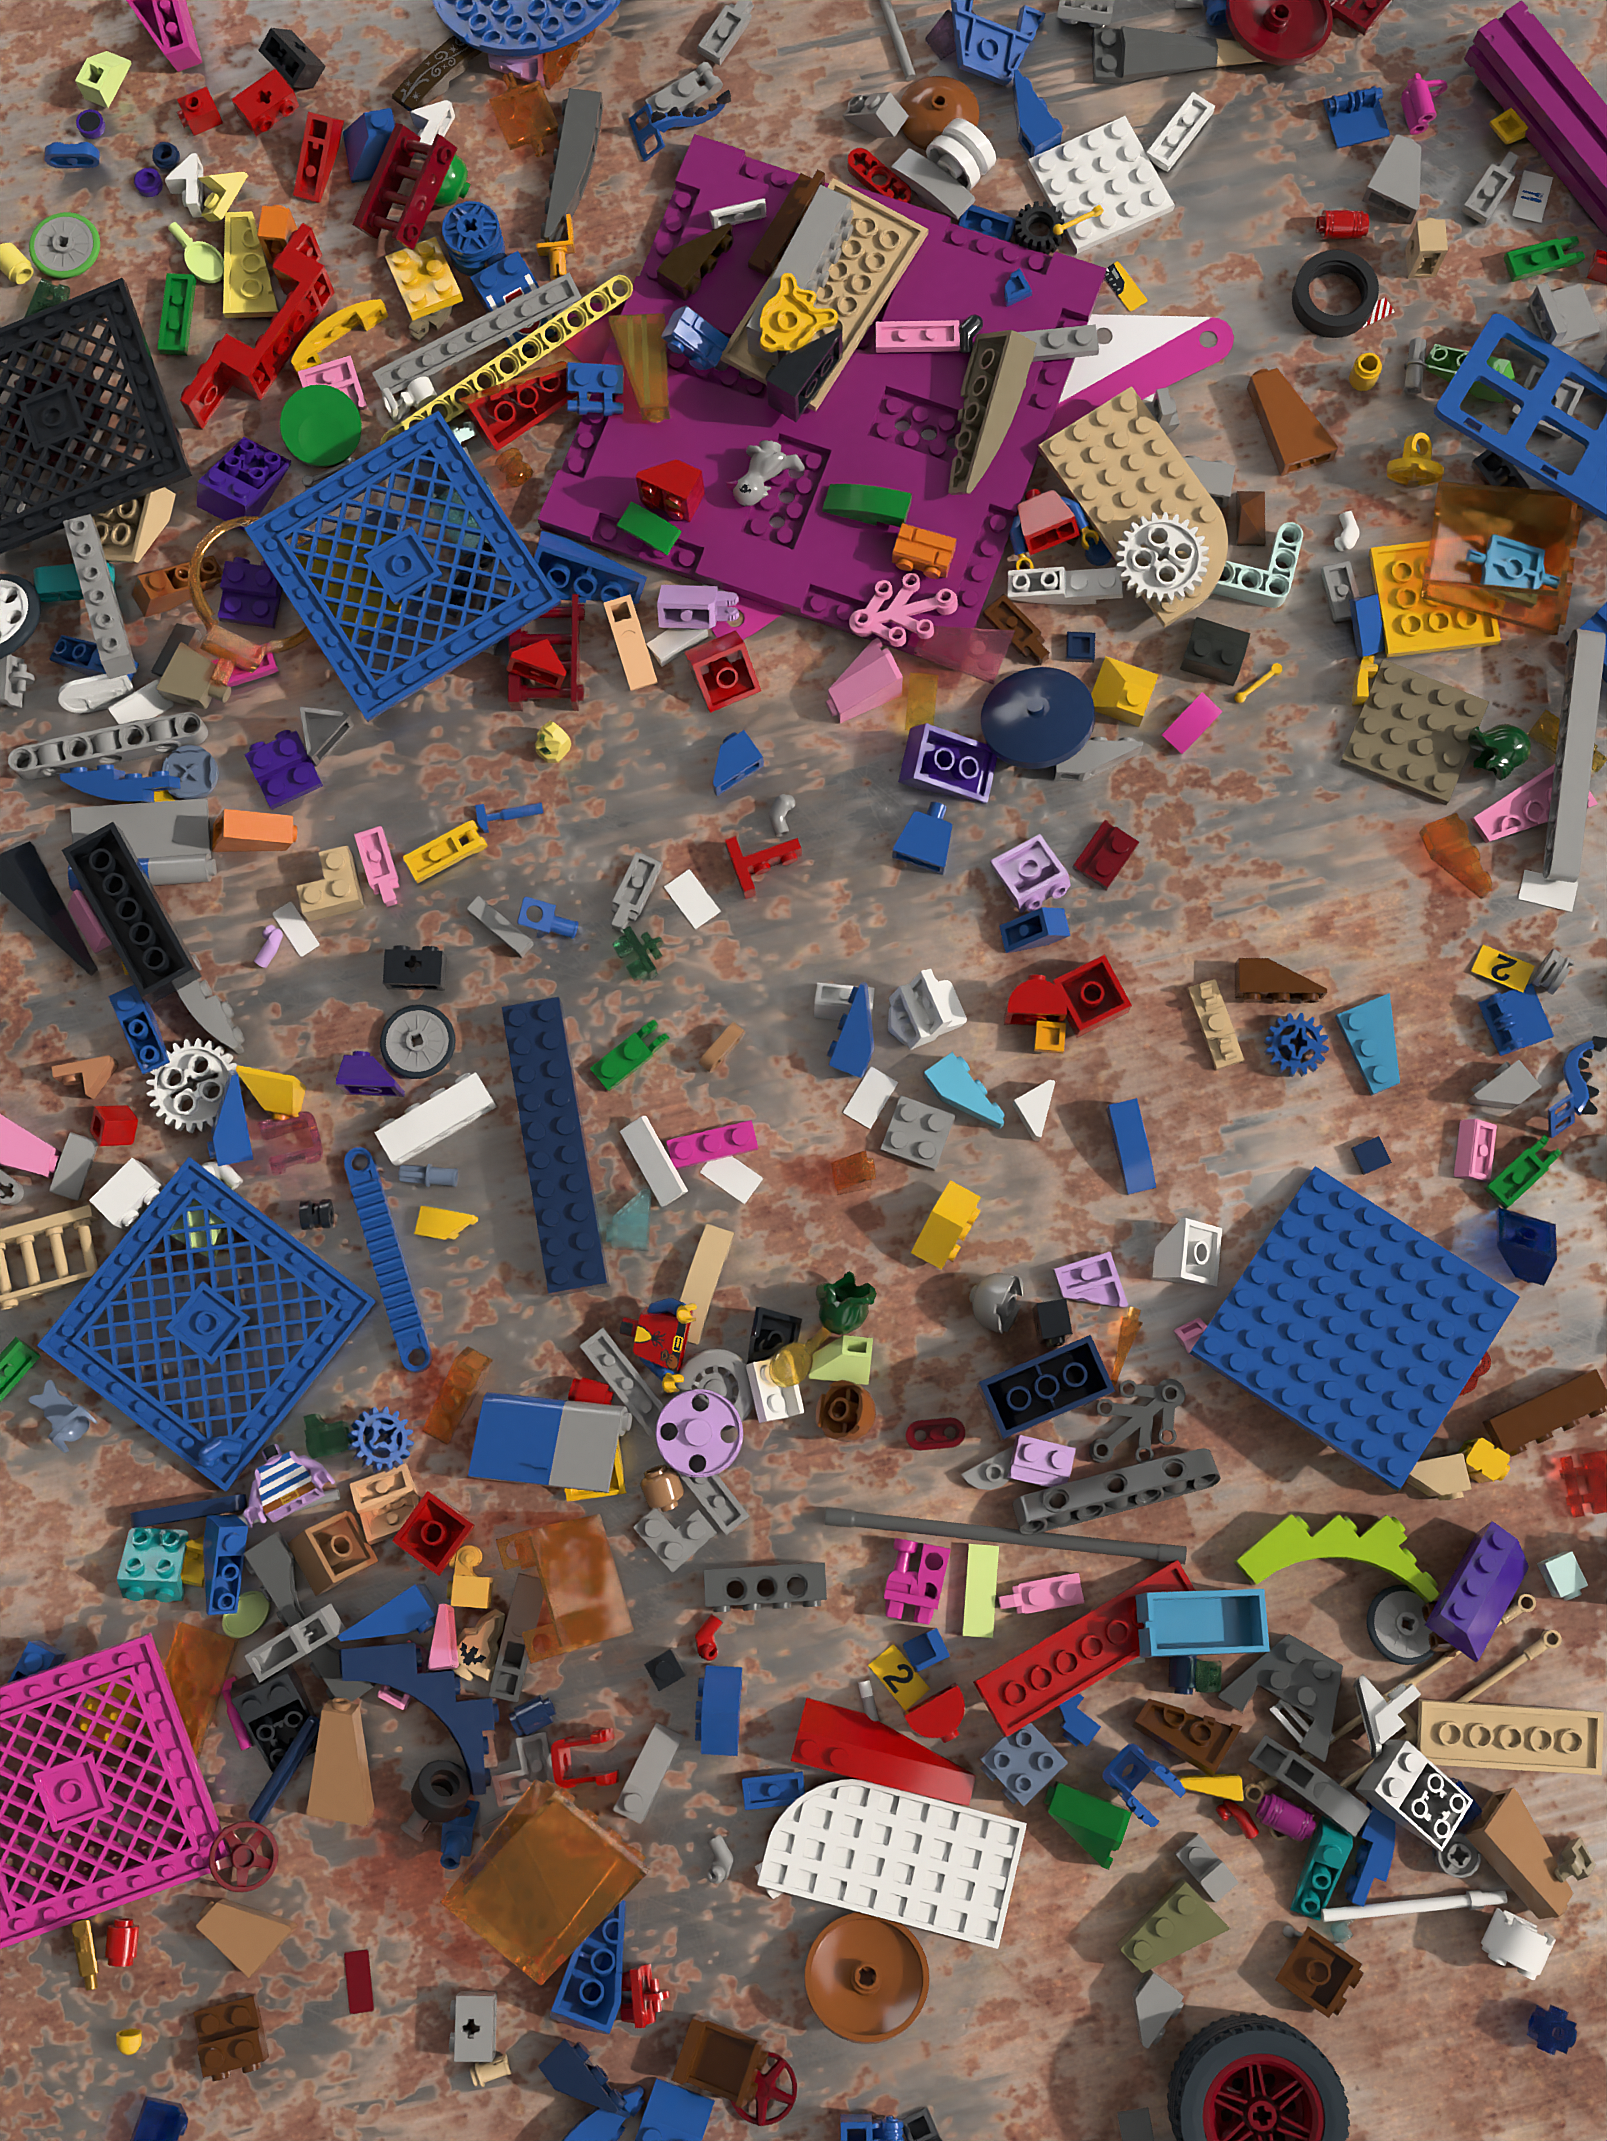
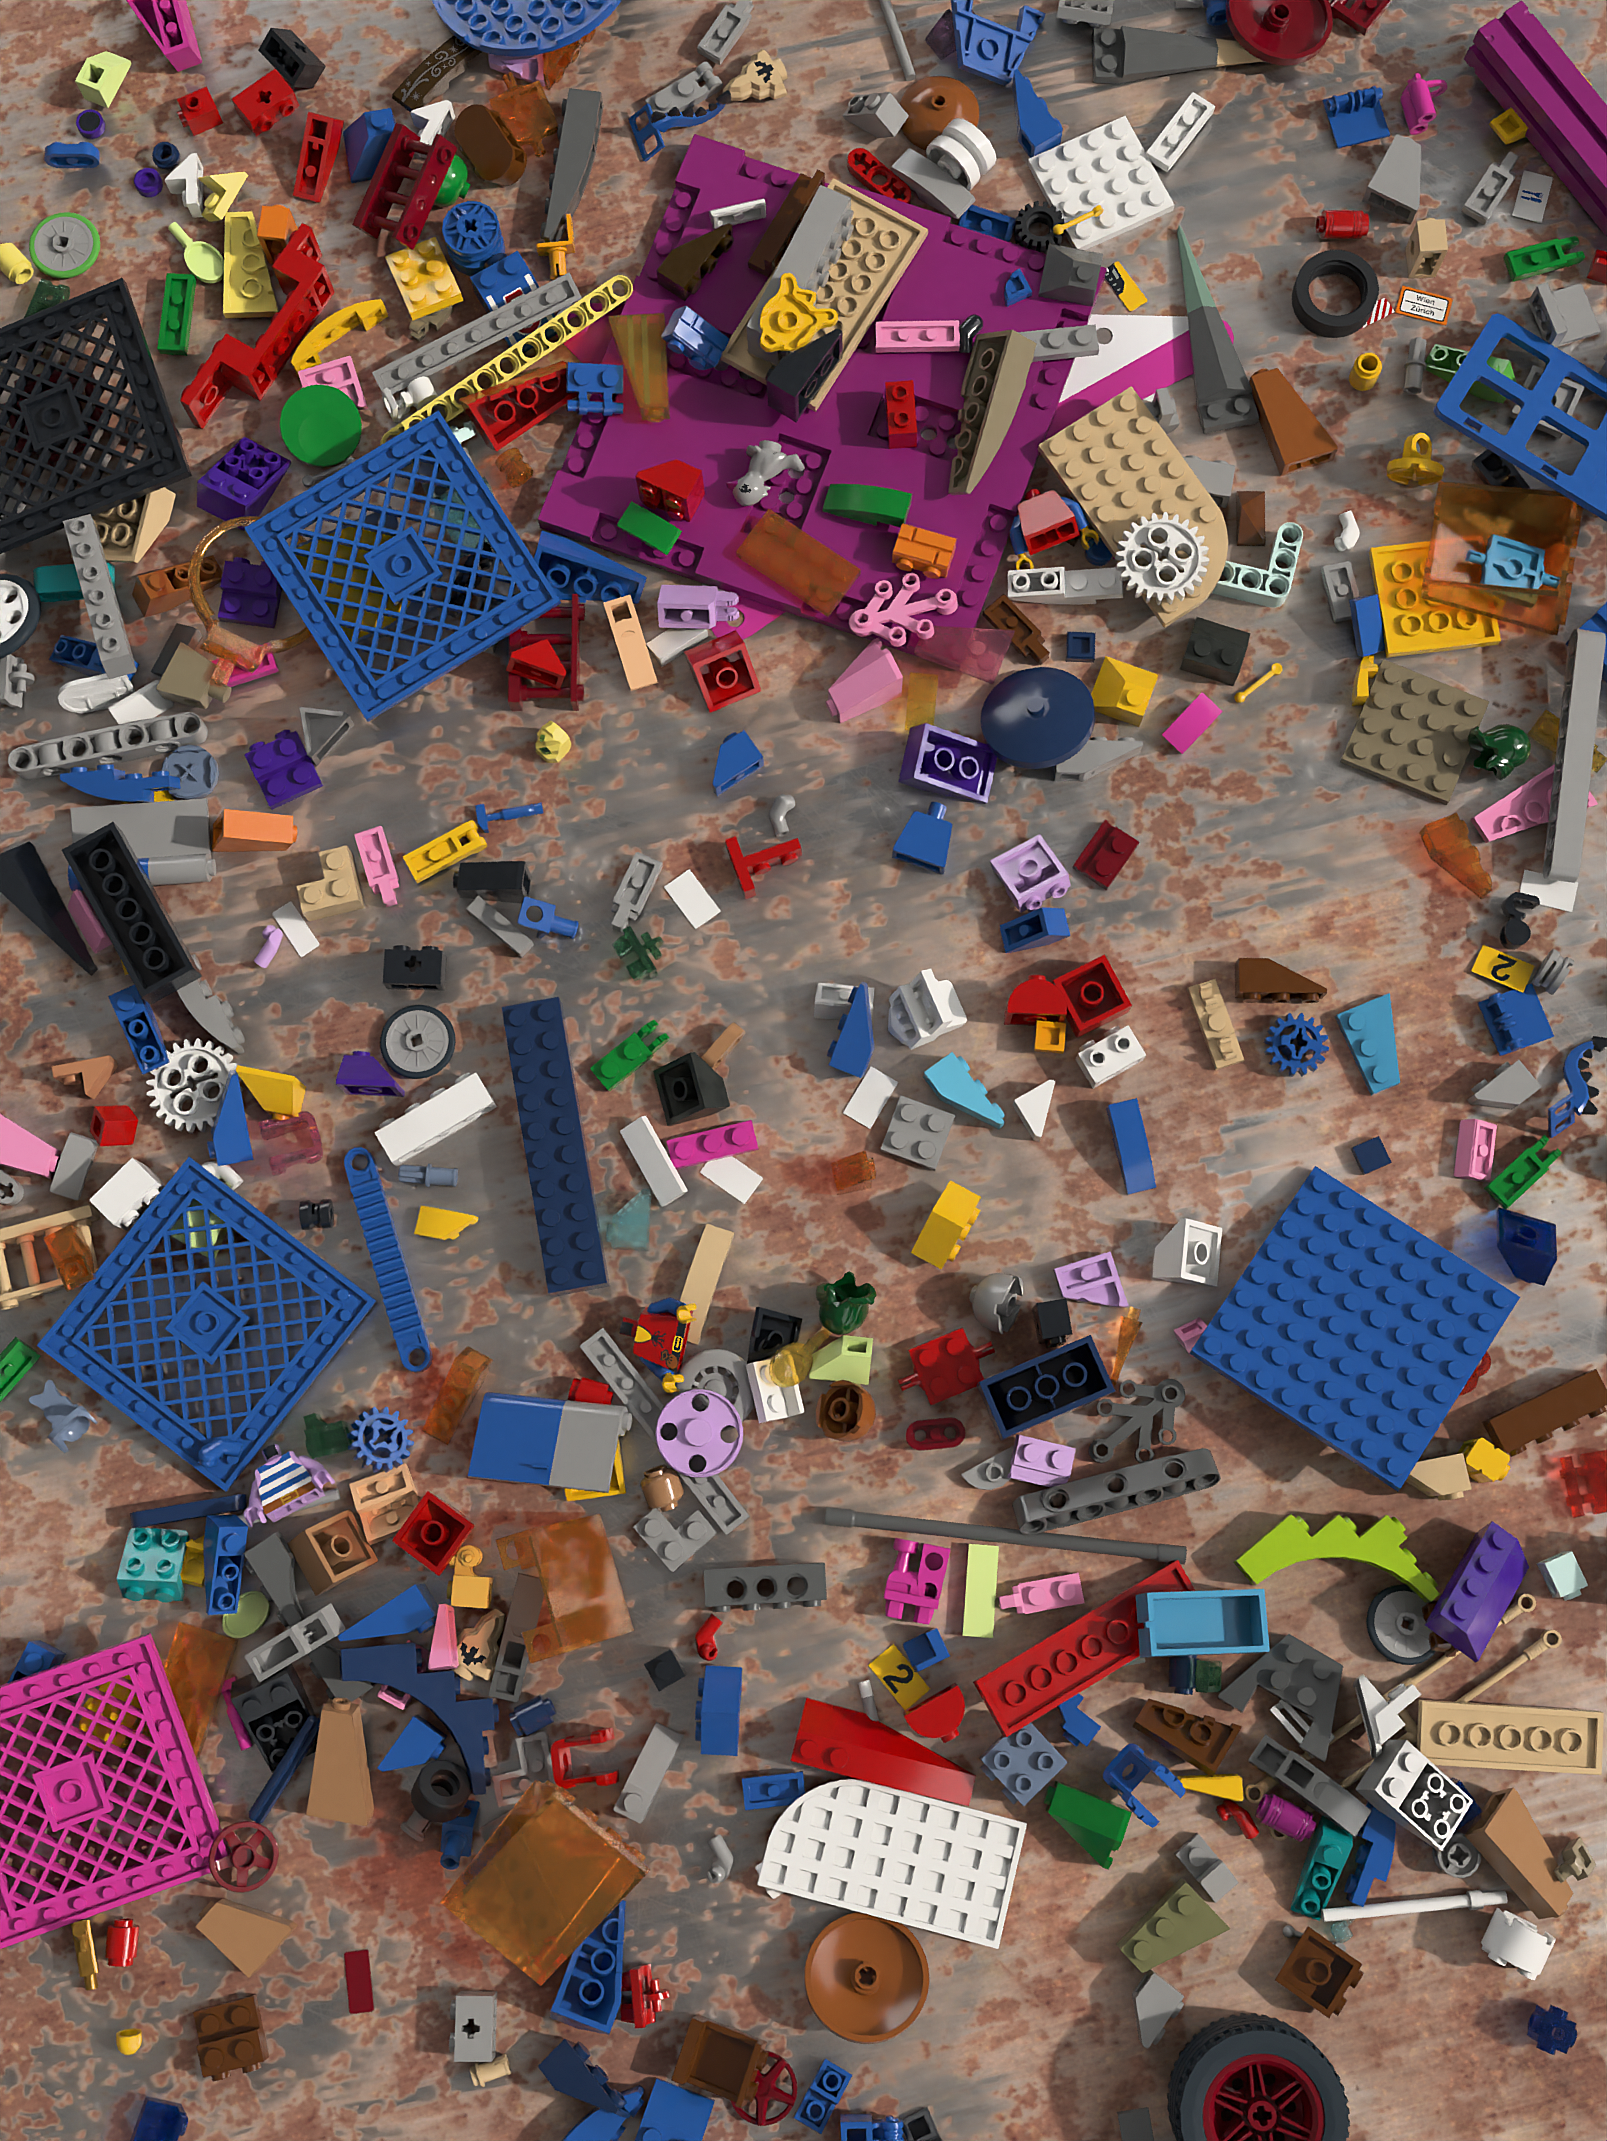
none -> clear orange slope [43,1225,96,1292]
none -> blue slope [377,1715,447,1772]
none -> black slope [453,861,532,904]
none -> reddish brown brick [454,104,527,186]
none -> pearl dark grey slope [653,1052,730,1126]
none -> tan rock [723,49,788,101]
none -> clear orange plate [736,509,861,617]
none -> blue slope [793,2059,852,2134]
none -> red brick [885,380,917,449]
none -> red plate [897,1327,995,1405]
none -> dark grey slope [1038,244,1103,306]
none -> white brick [1075,1025,1146,1089]
none -> dark grey plate [1177,226,1259,434]
none -> sticker [1395,285,1453,326]
none -> black leg [1500,892,1540,950]

